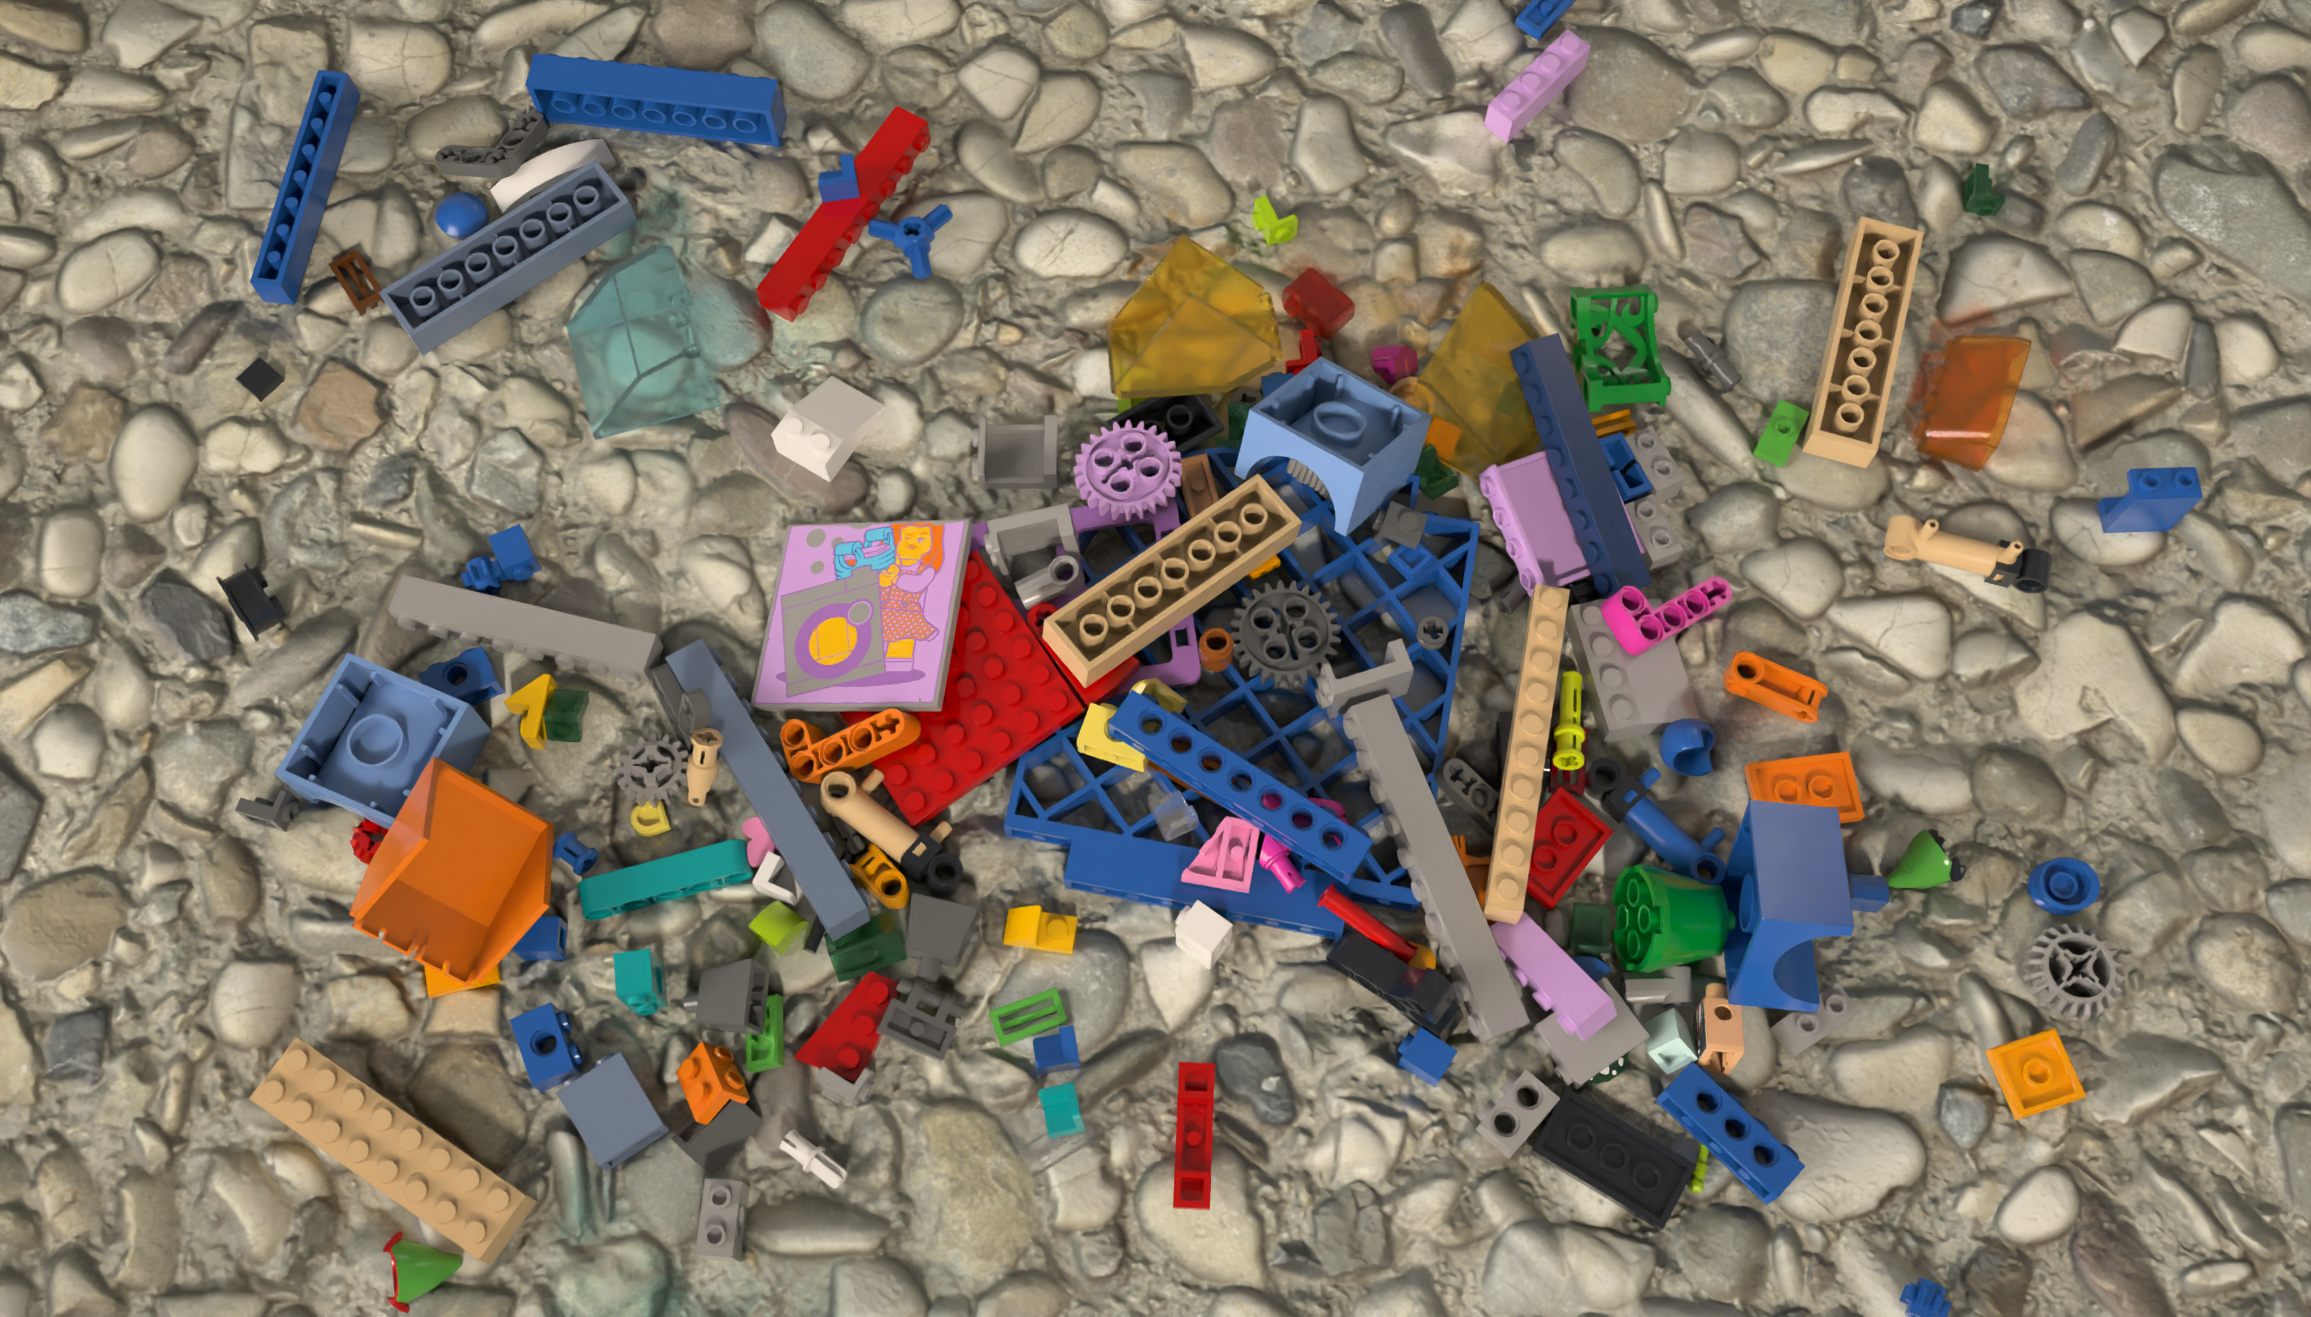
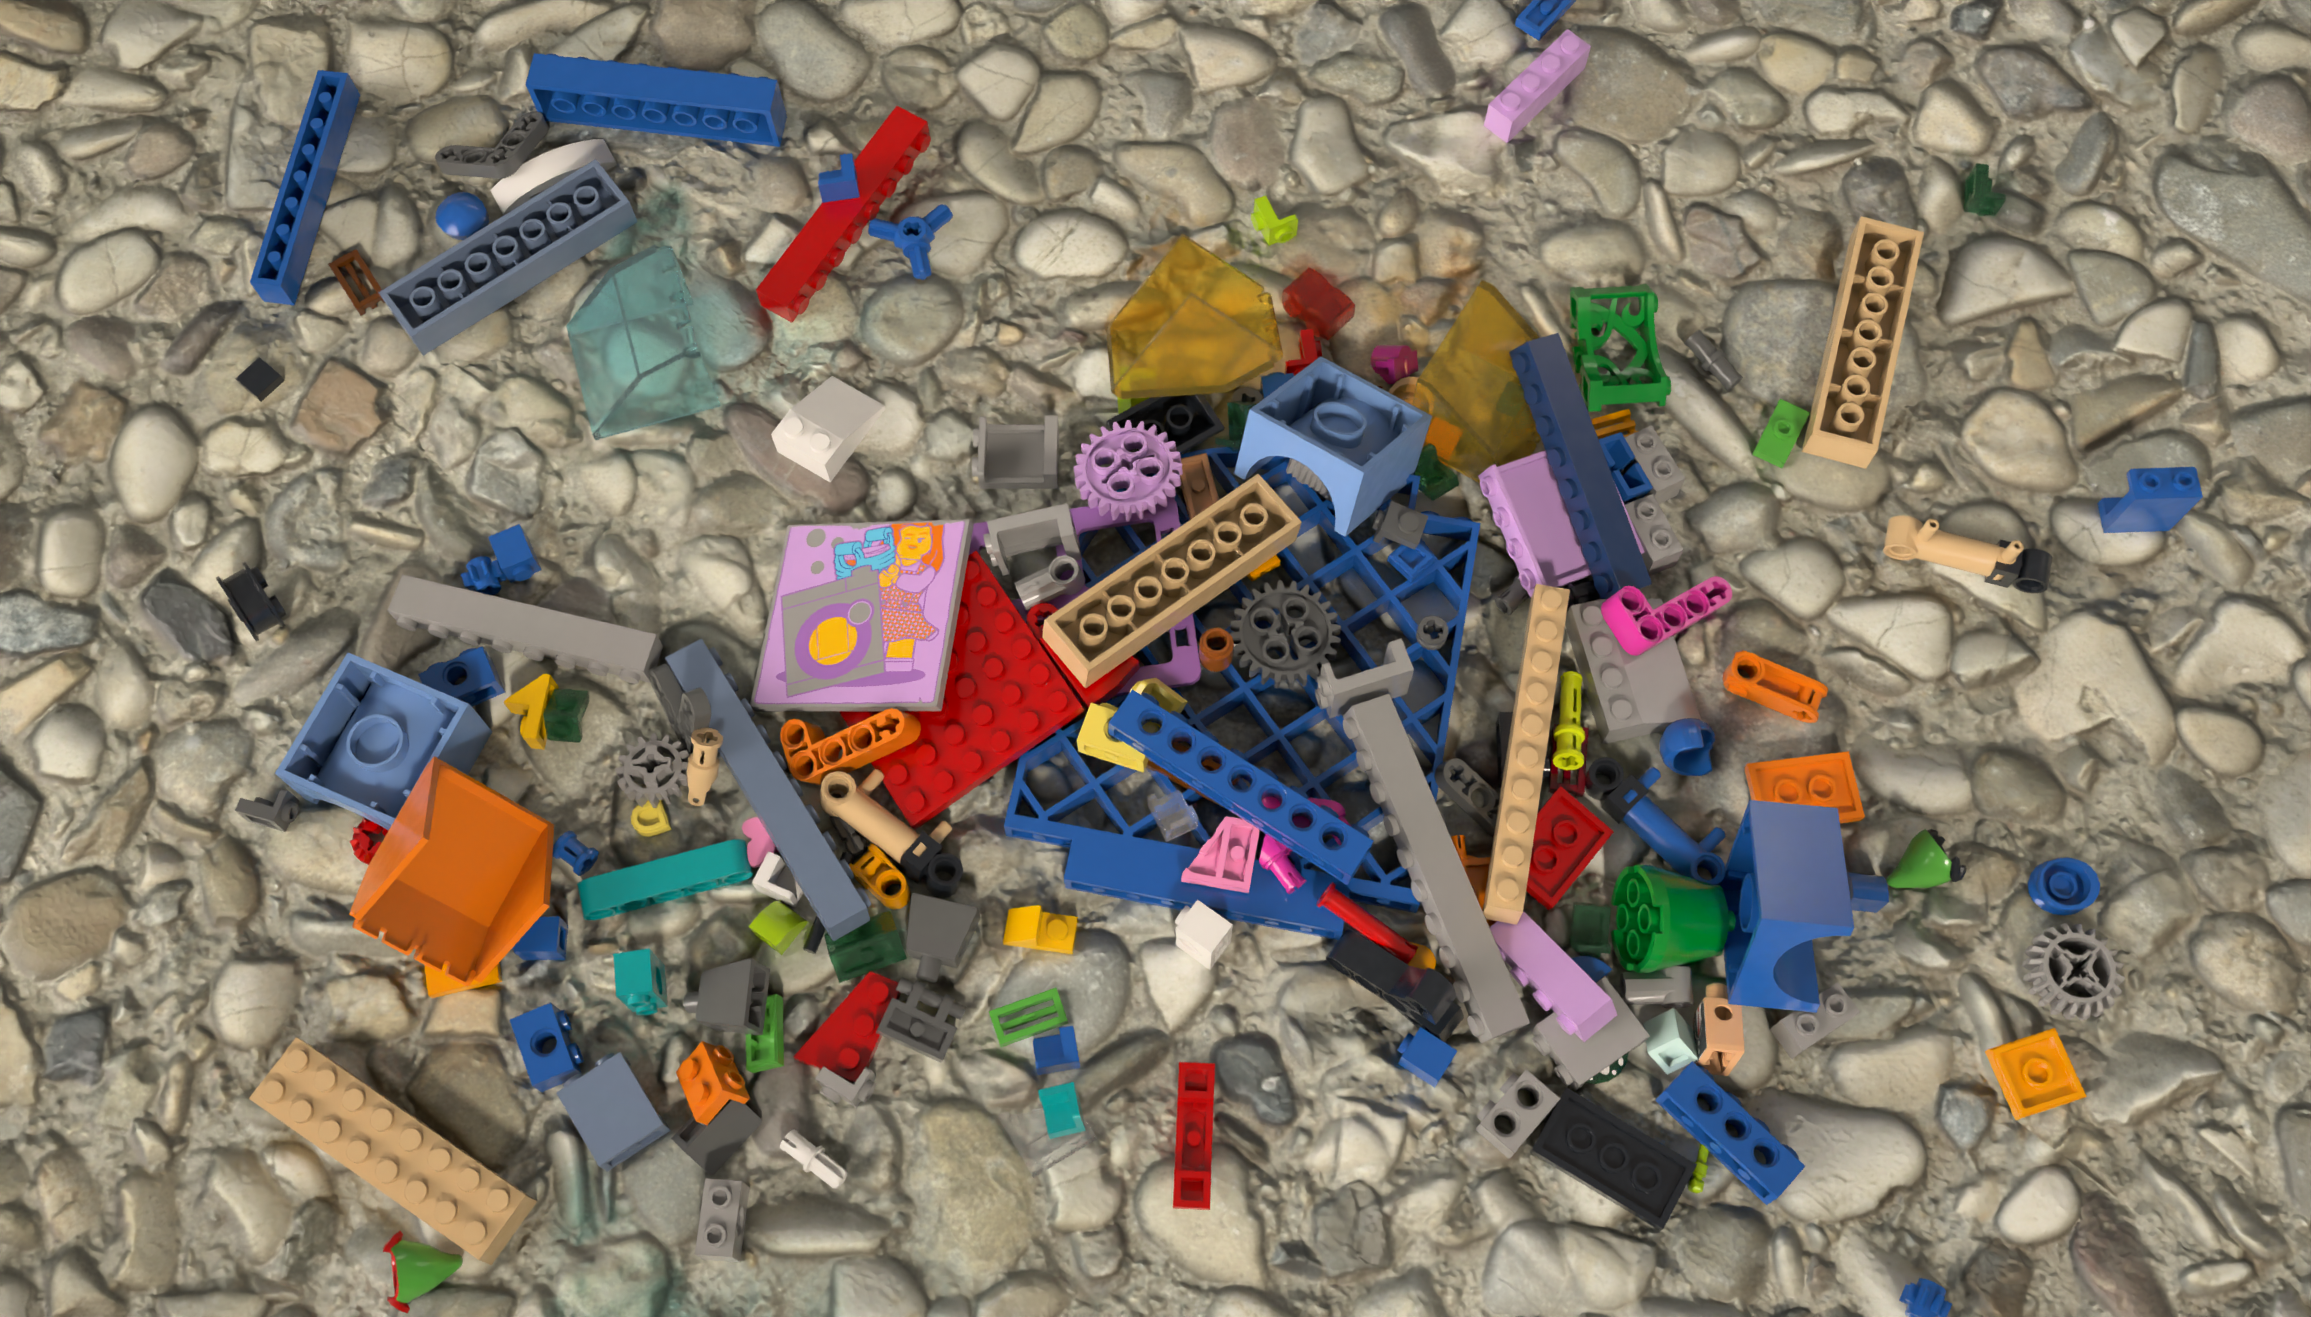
clear orange windscreen [1914,335,2032,472] -> none

